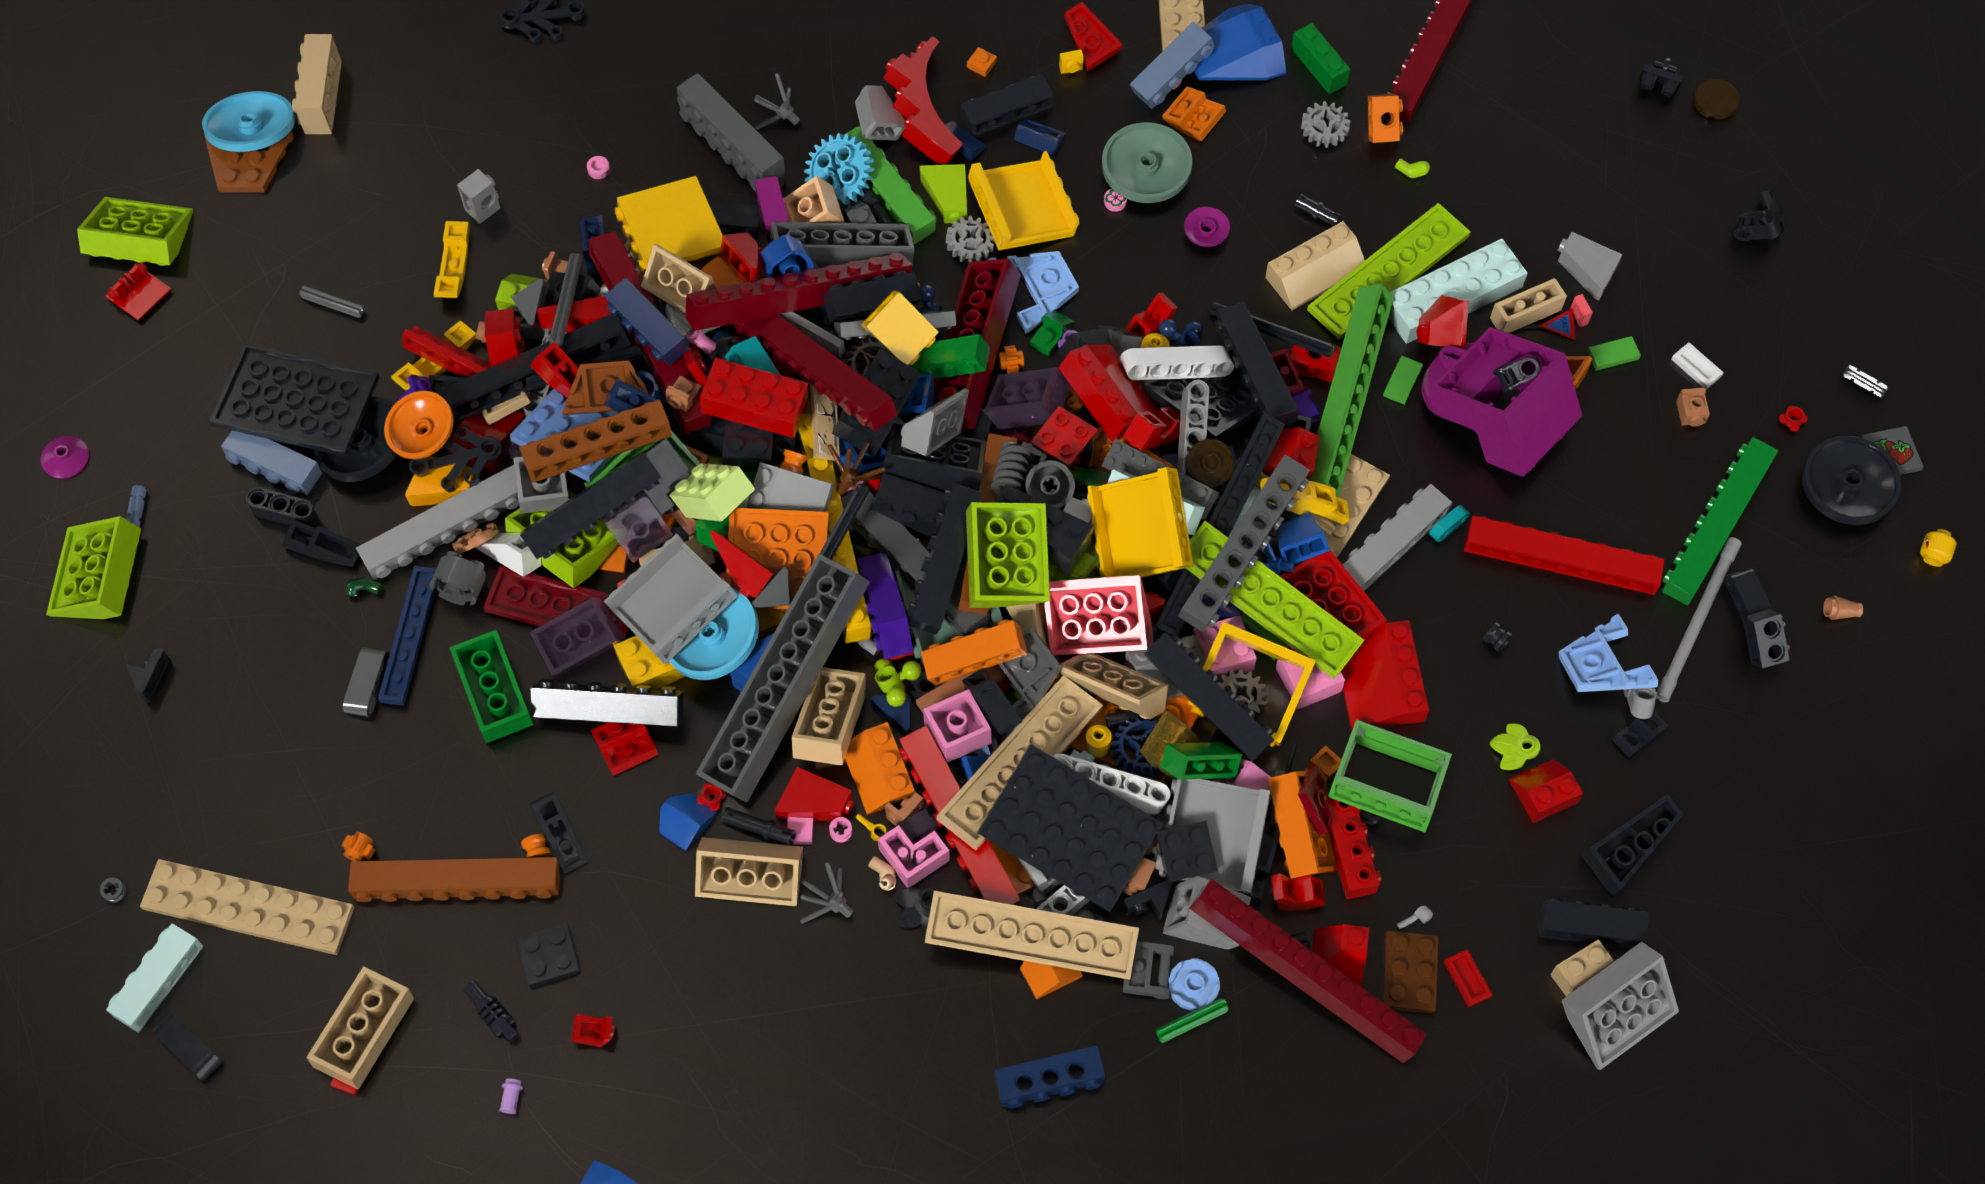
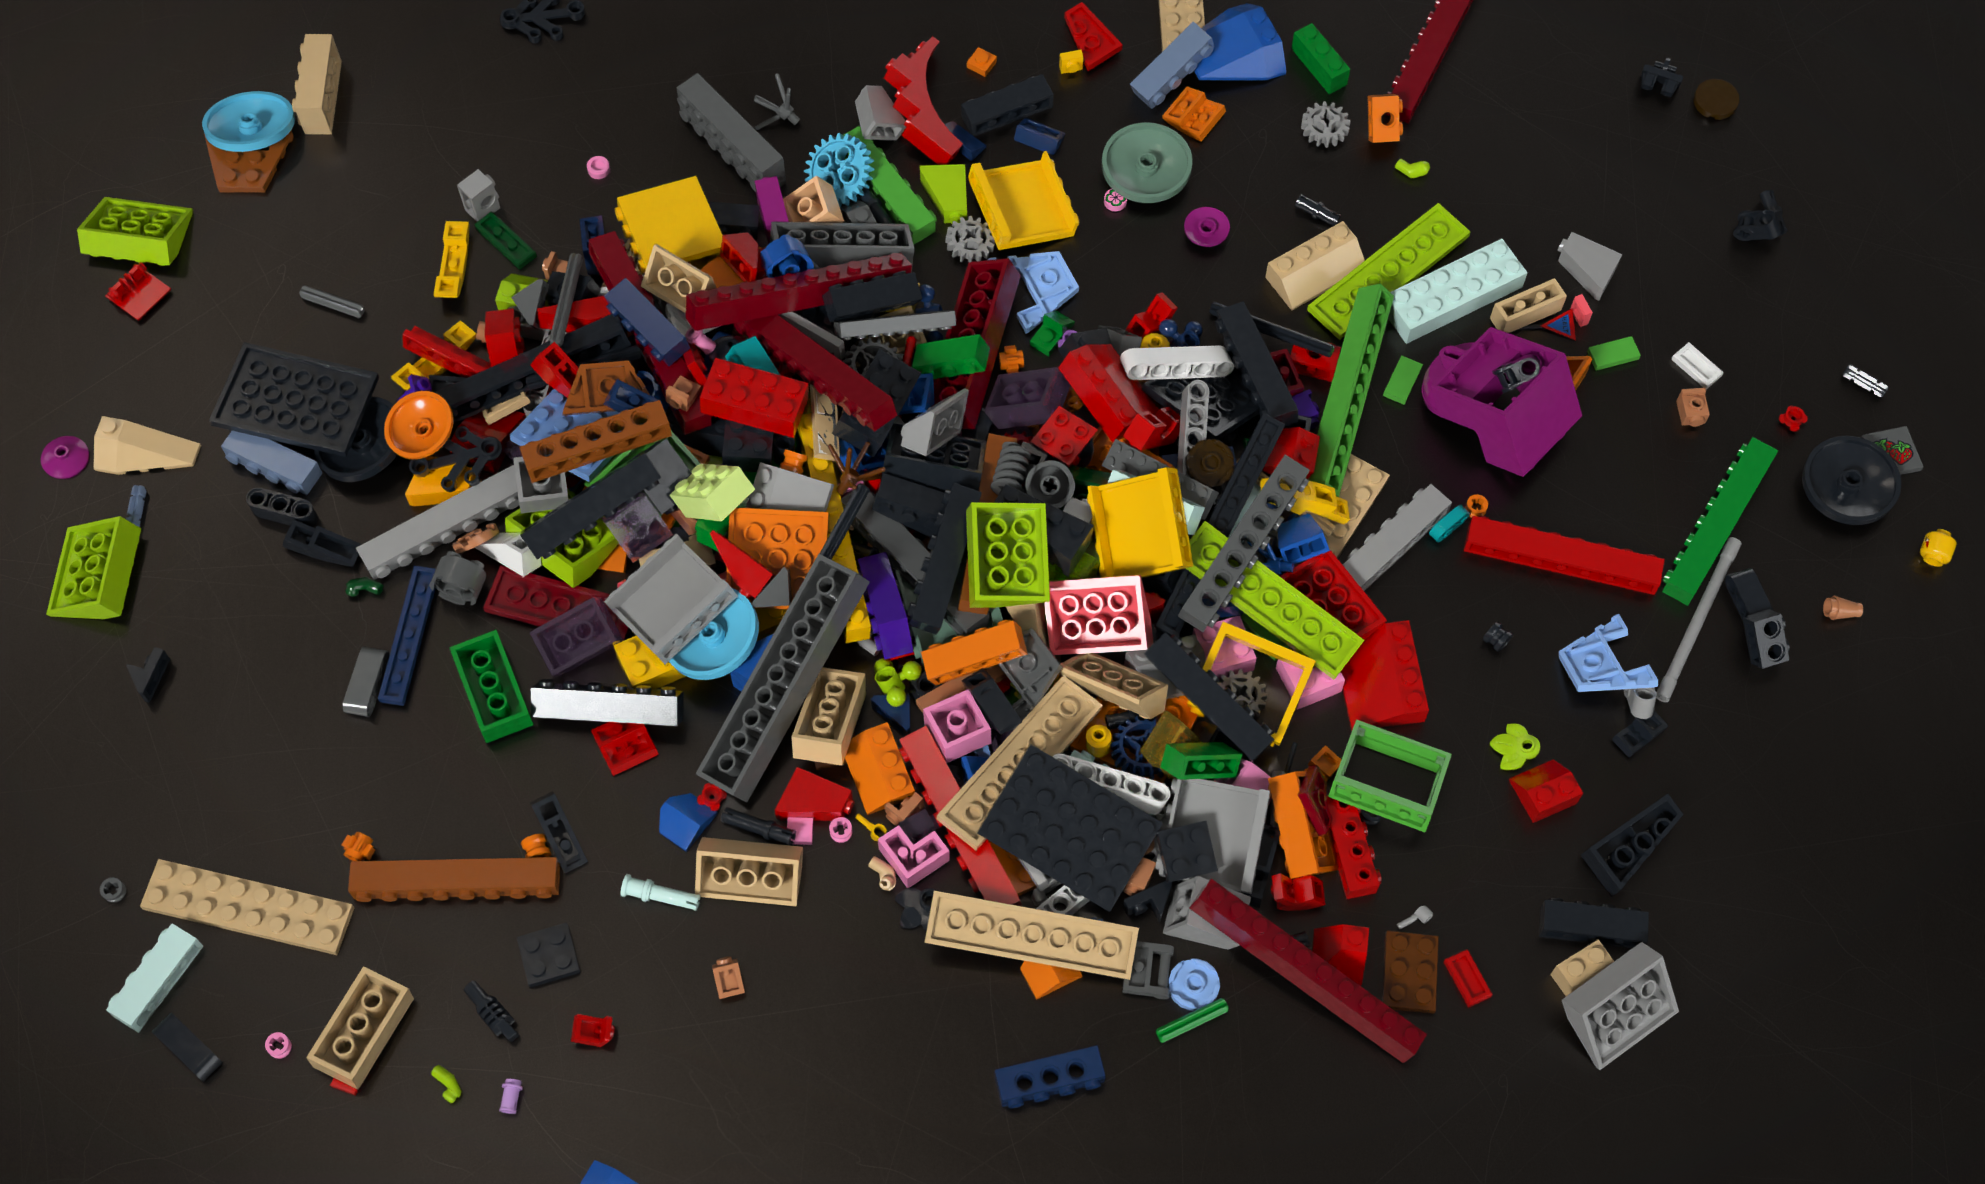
dark grey plant [800,862,854,924] -> none
yellow panel [861,291,938,365] -> none
red slope [1416,295,1469,348] -> none
none -> tan wedge [94,416,201,475]
none -> bright pink bush [265,1032,292,1059]
none -> lime arm [431,1065,461,1103]
none -> dark green tile [474,211,537,270]
none -> light aqua pin [621,874,701,911]
none -> nougat bracket [712,956,745,999]
none -> orange bush [1465,494,1488,518]

